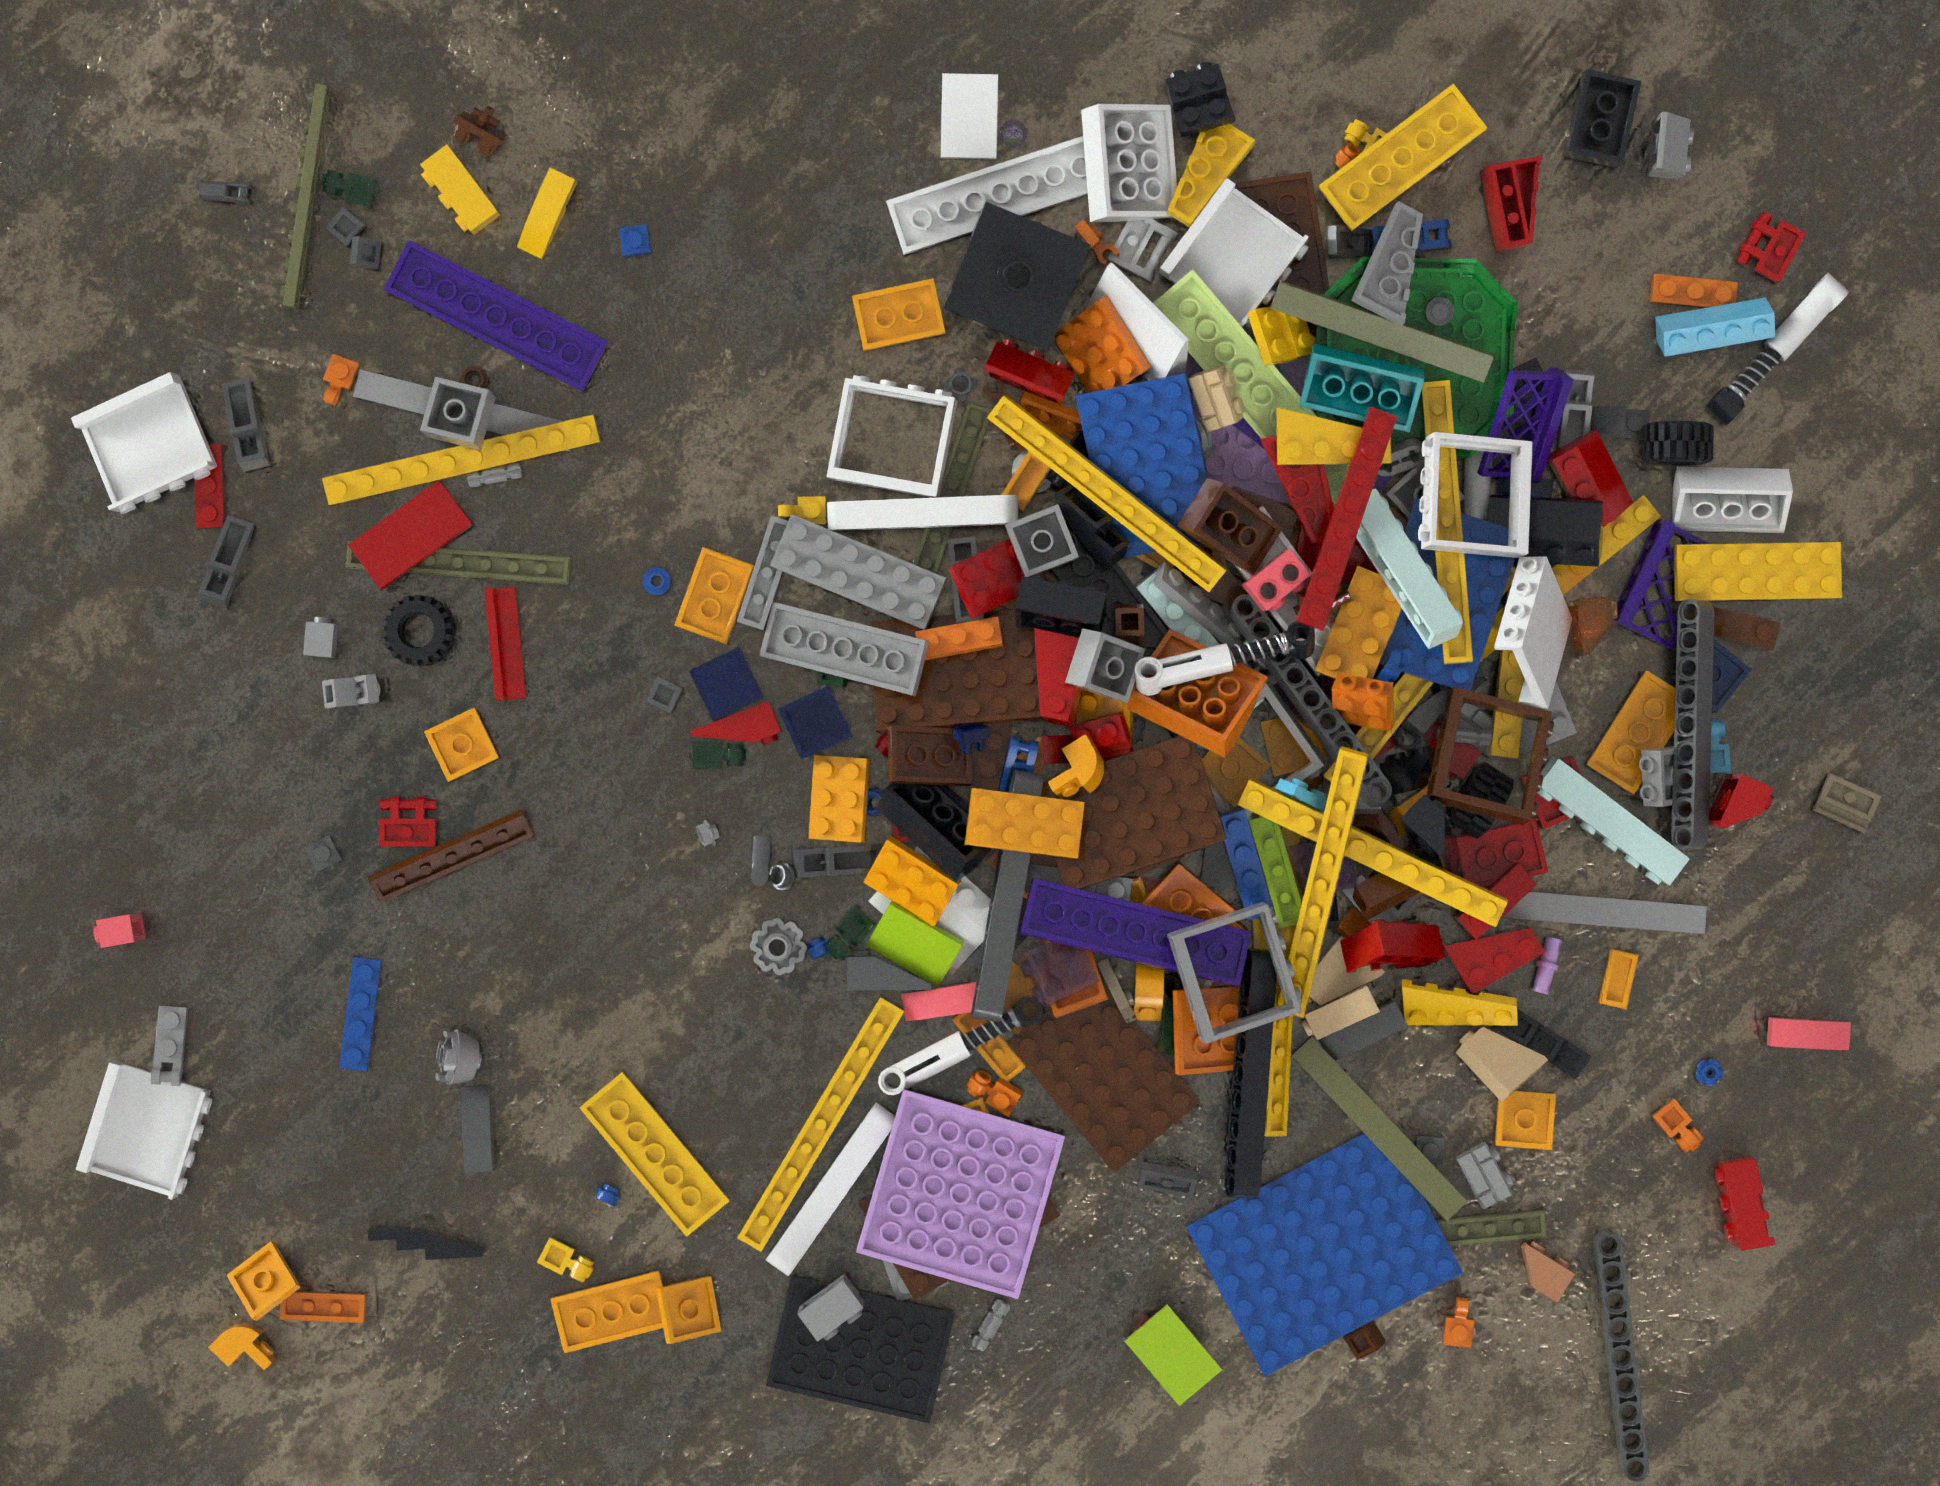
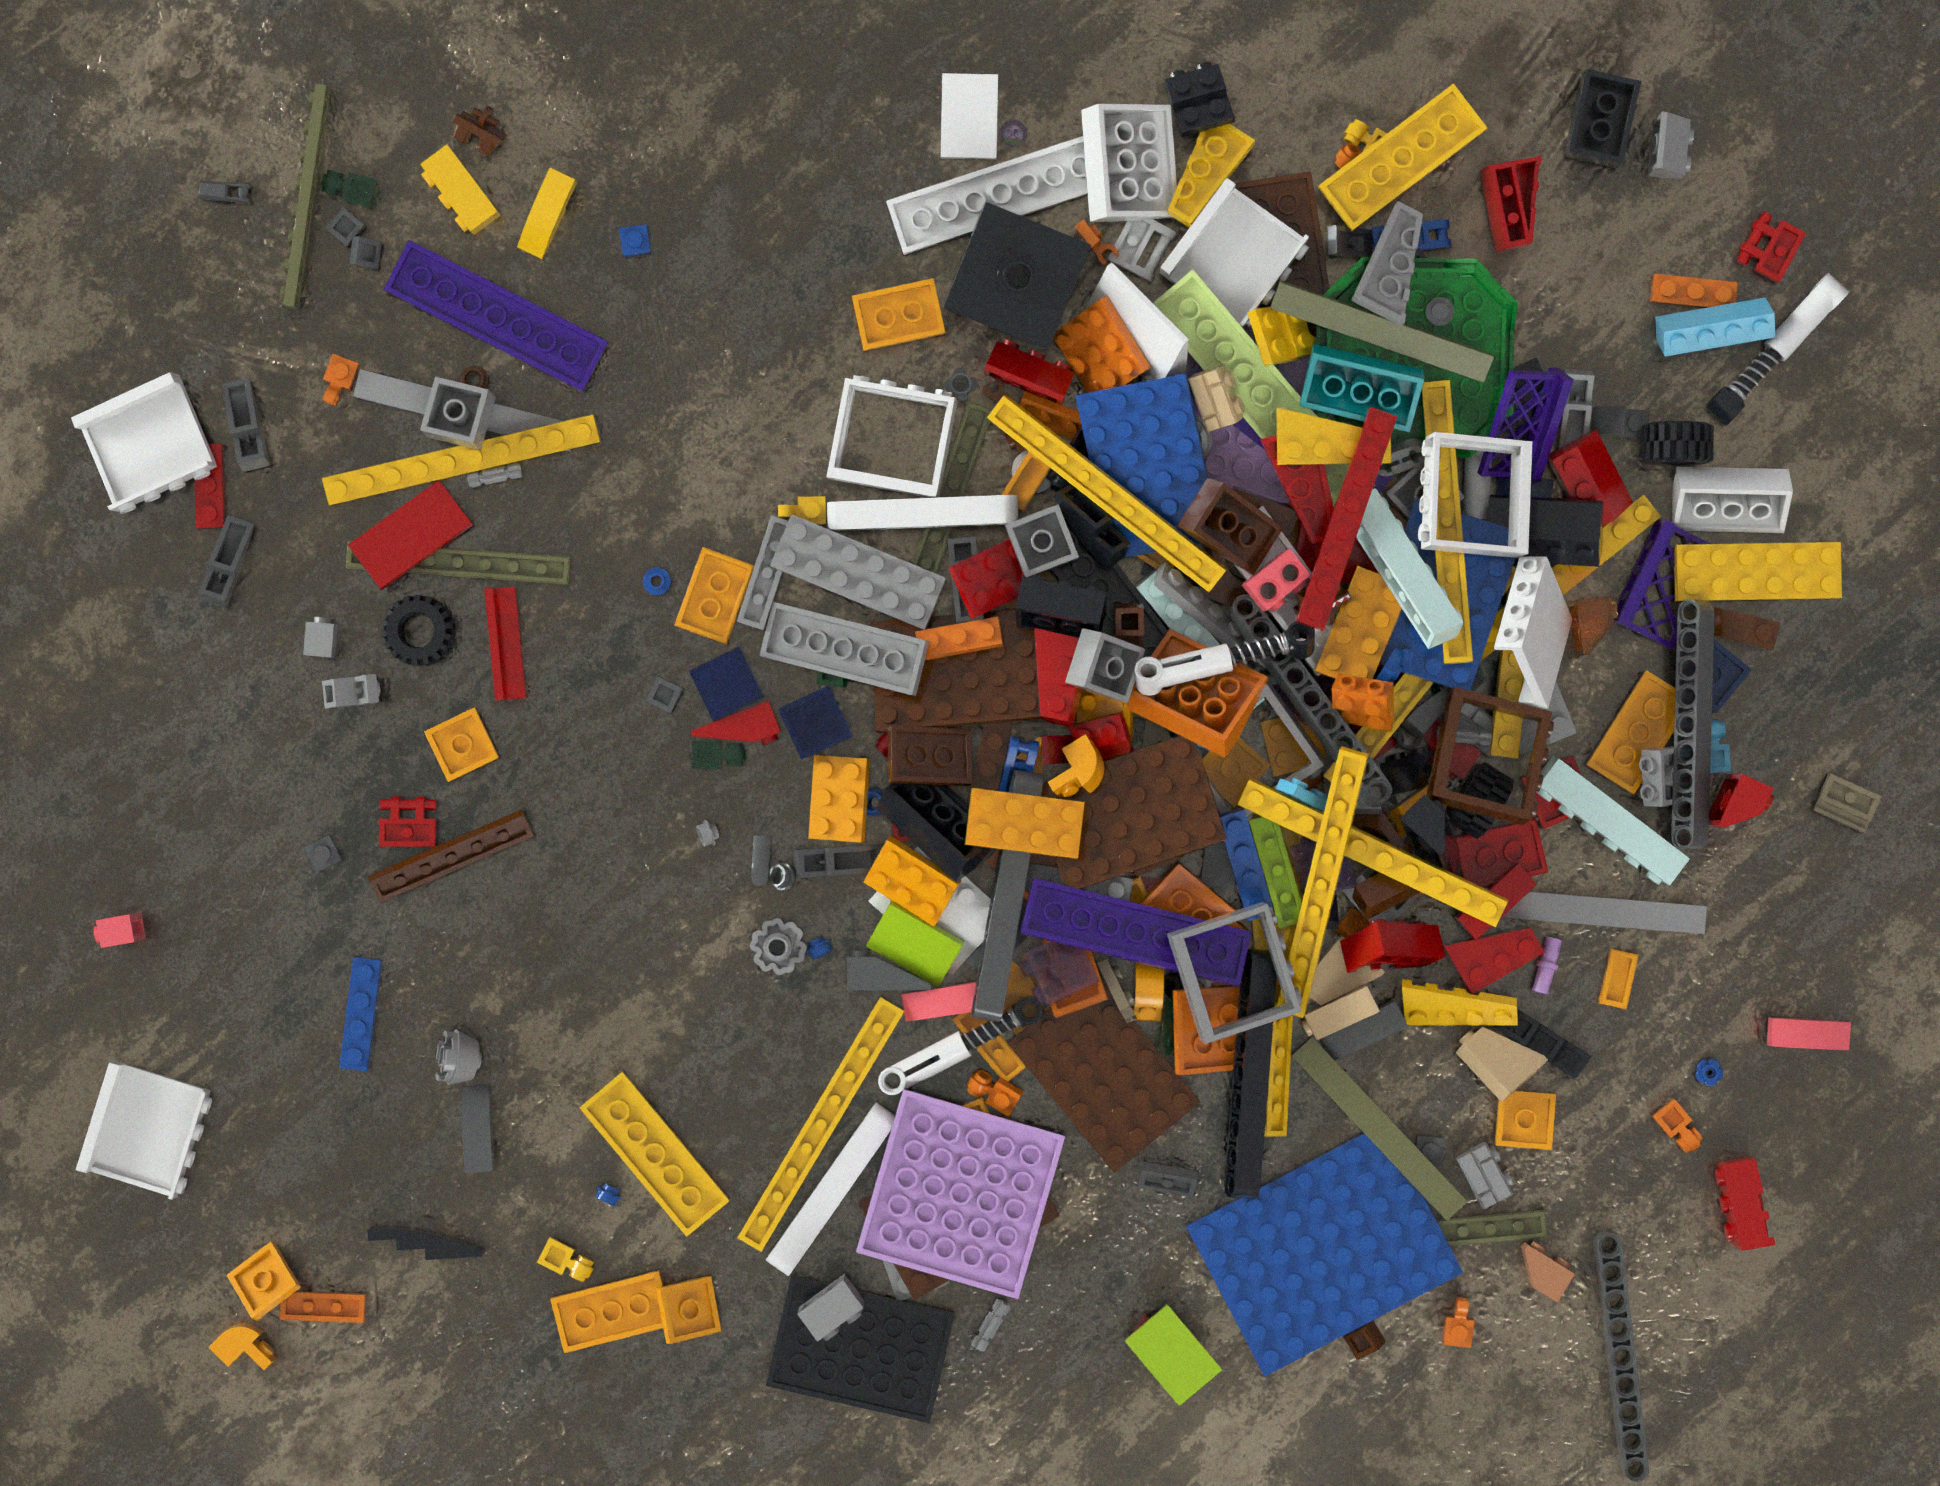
light grey plate [151,1006,189,1086] -> none
clear green plate [825,906,875,961] -> none
clear blue tile [952,724,990,755] -> none

